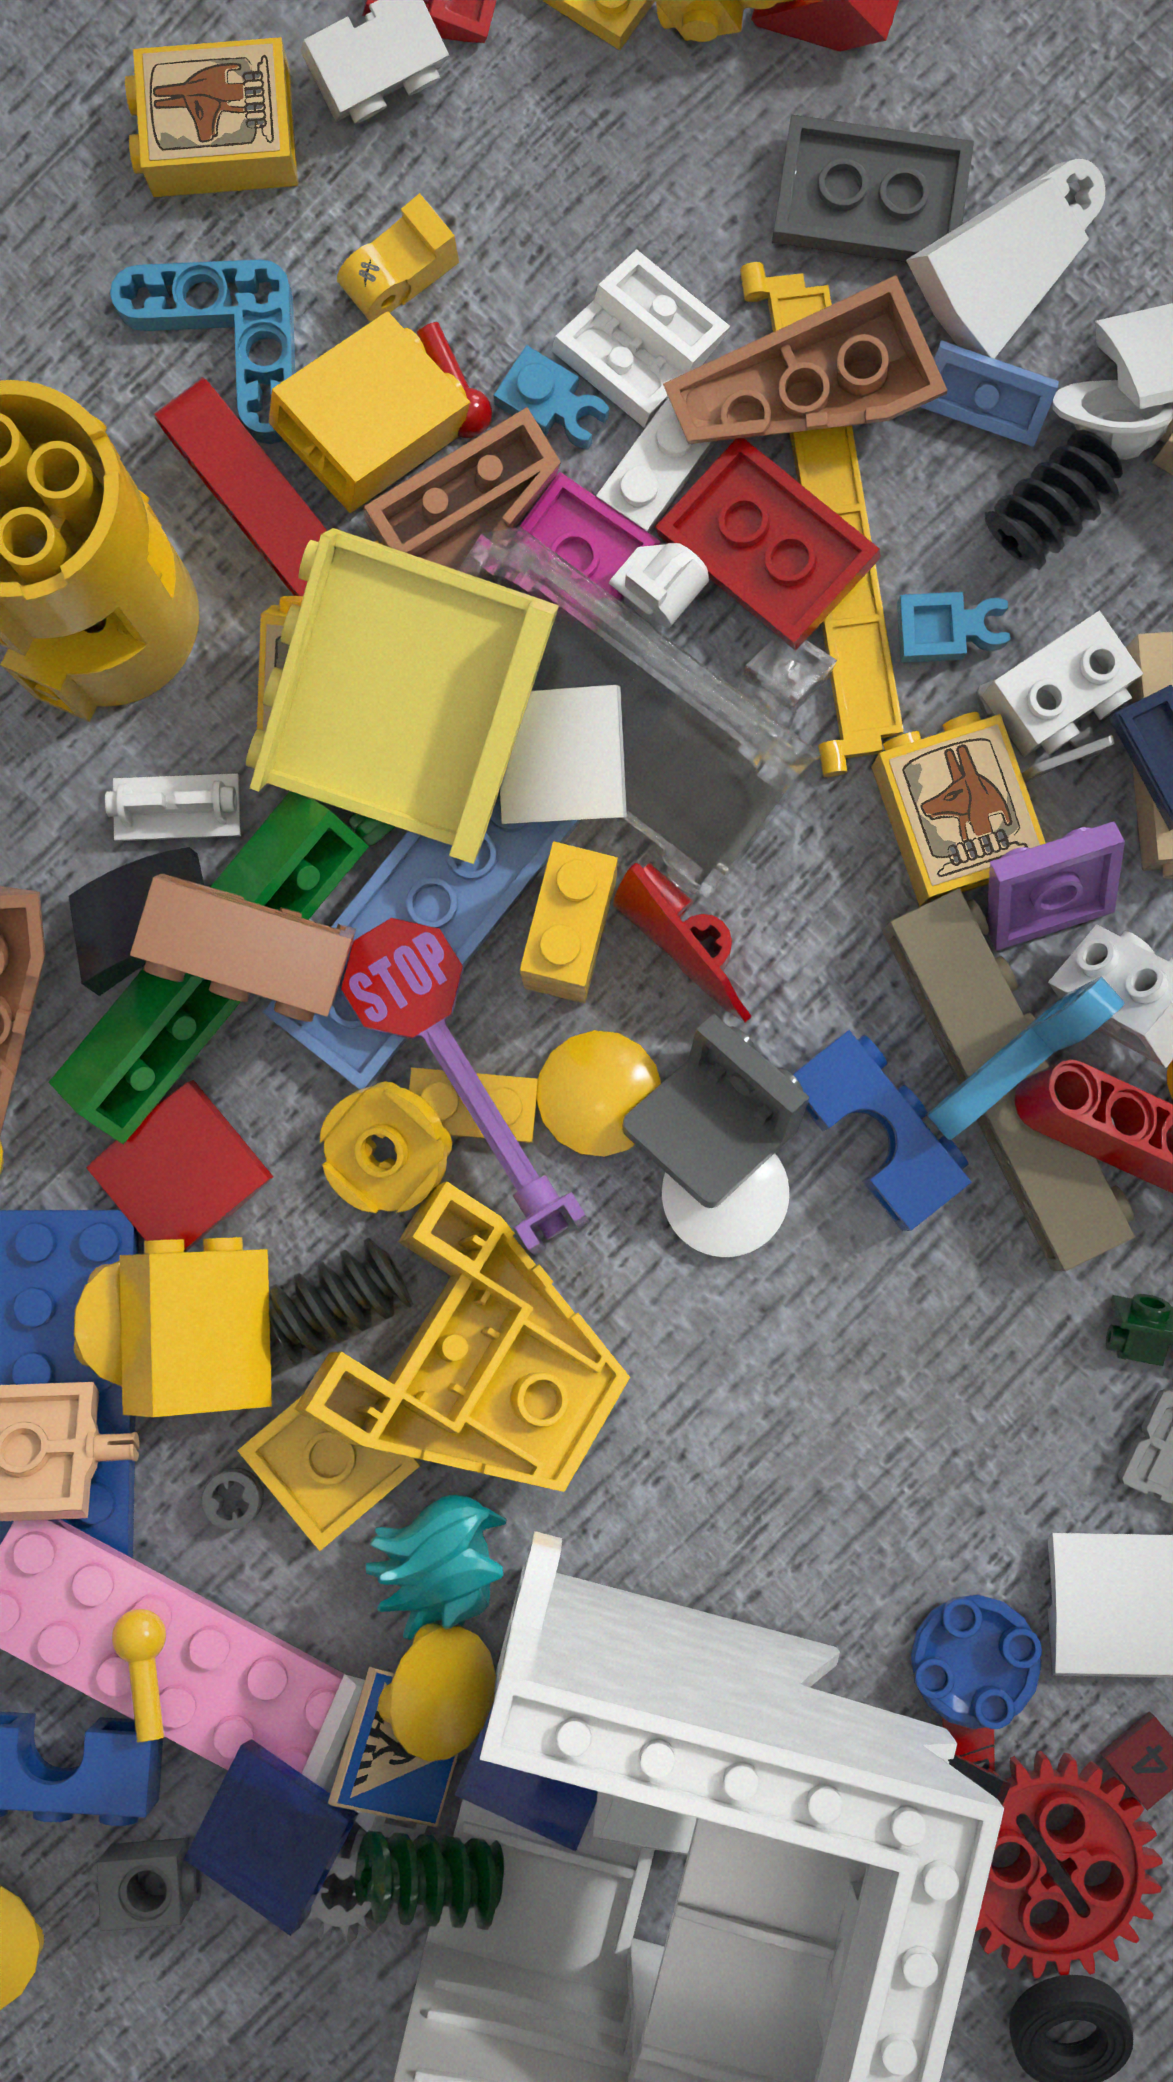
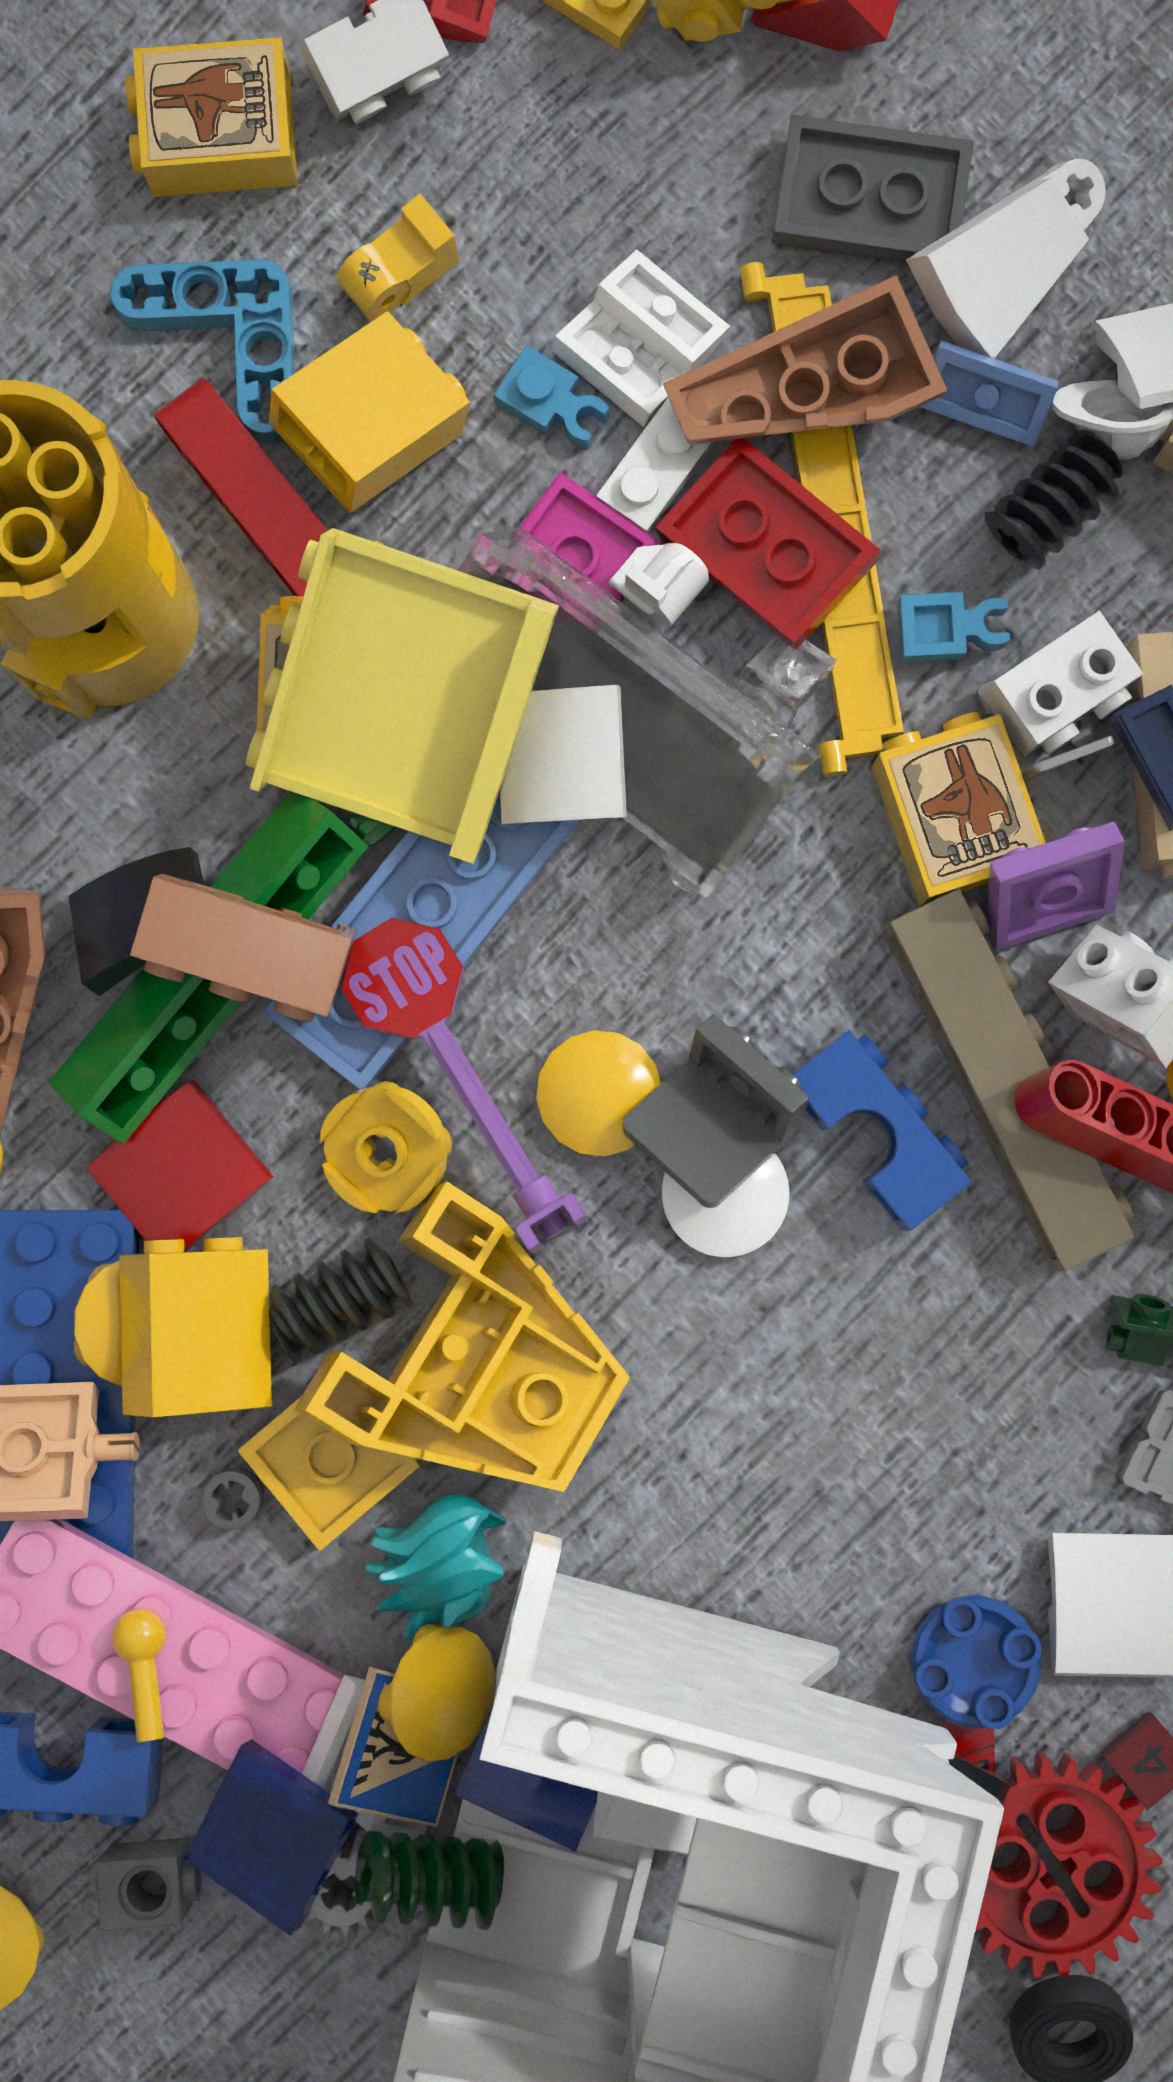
white hinge [105,773,241,841] -> none
nougat wedge [364,407,561,576] -> none
yellow plate [409,1067,538,1143] -> none
red bar [416,322,492,438] -> none
yellow brick [520,841,618,1004] -> none
red panel [613,863,752,1023] -> none
dark azure beam [927,976,1125,1140] -> none

